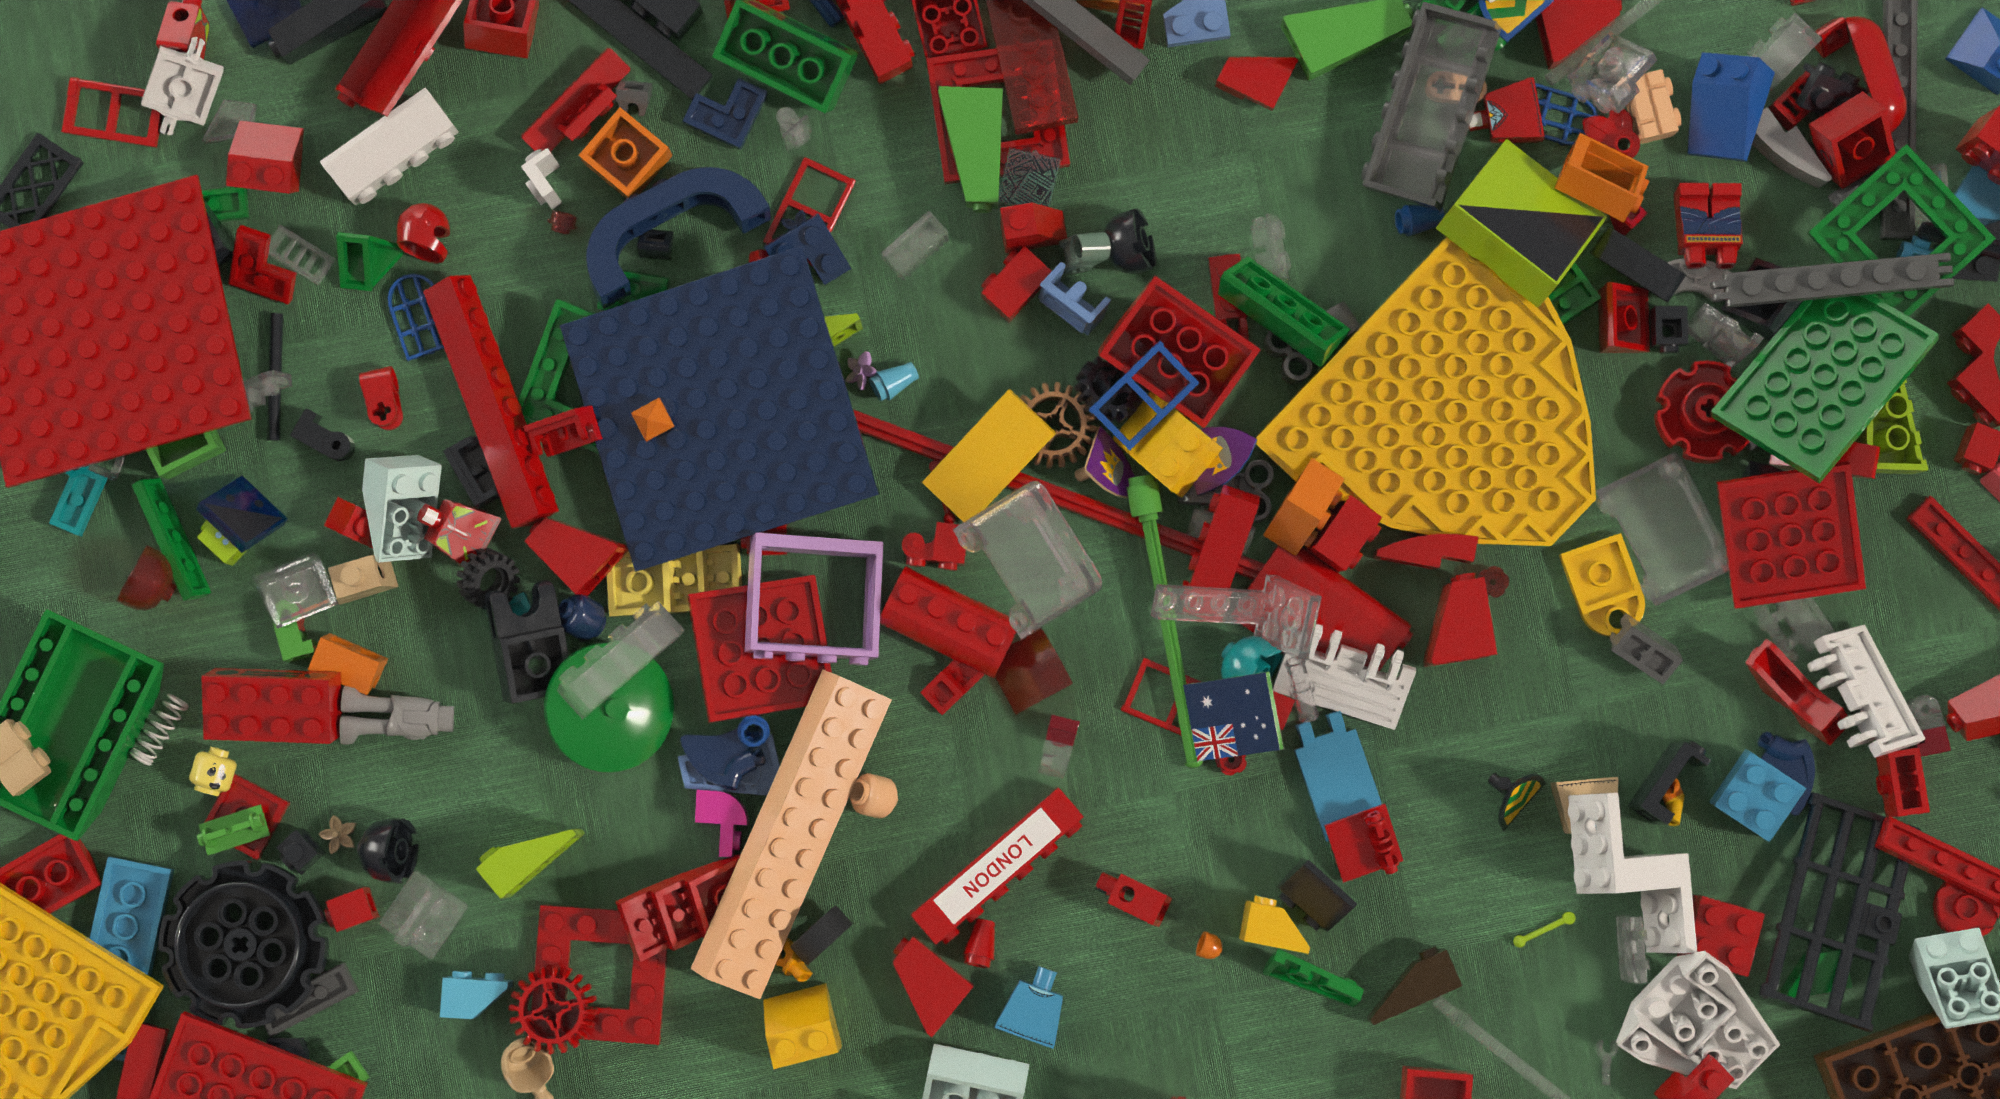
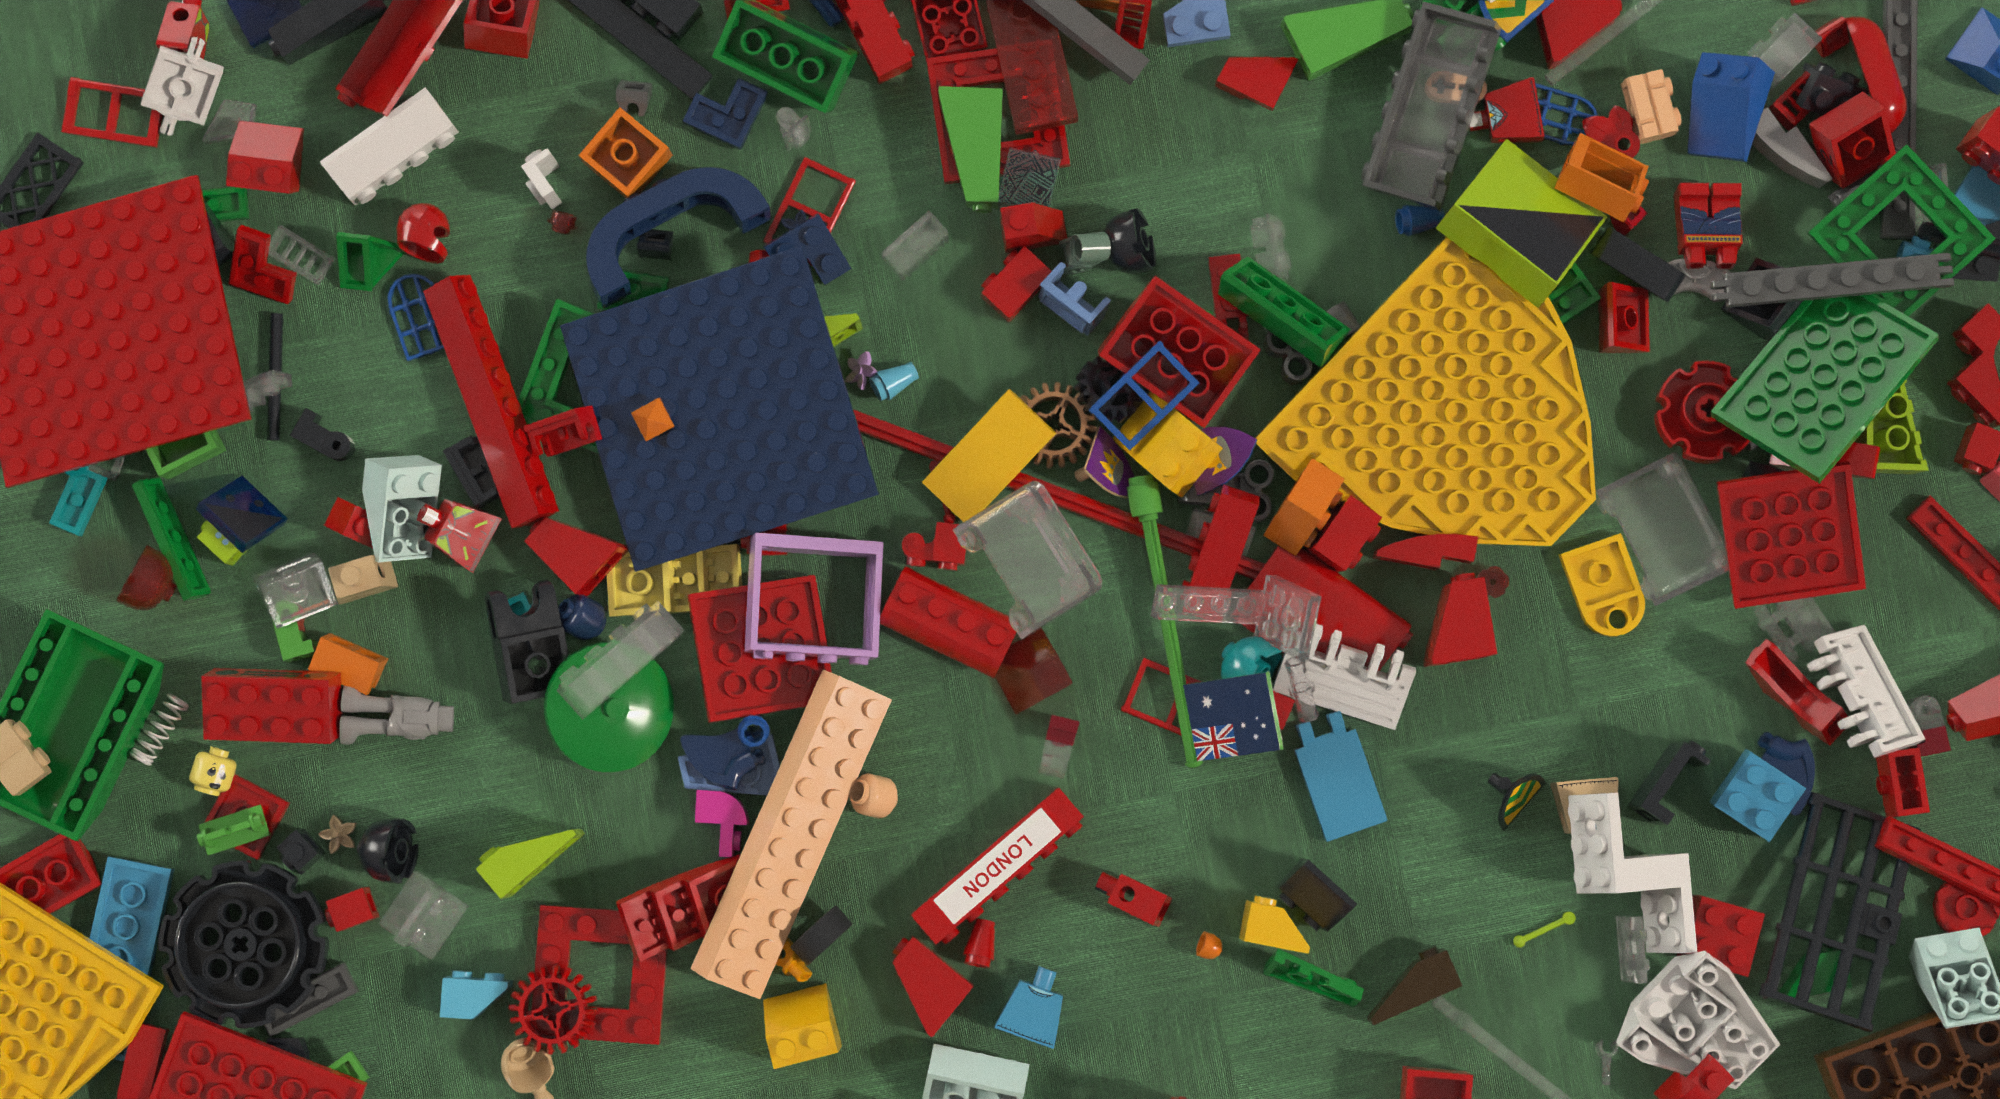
red piece [359,366,403,431] -> none
black tyre [456,548,520,610] -> none
red bracket [521,48,630,152] -> none
red slope [920,660,985,715] -> none
red plate [1215,755,1247,776] -> none
red hinge [1324,803,1404,883] -> none
clear plate [1567,32,1657,114] -> none
dark grey hinge [1610,613,1683,684] -> none
black brick [1649,306,1688,354] -> none
yellow arm [1662,778,1685,826] -> none
clear slope [1688,303,1764,369] -> none

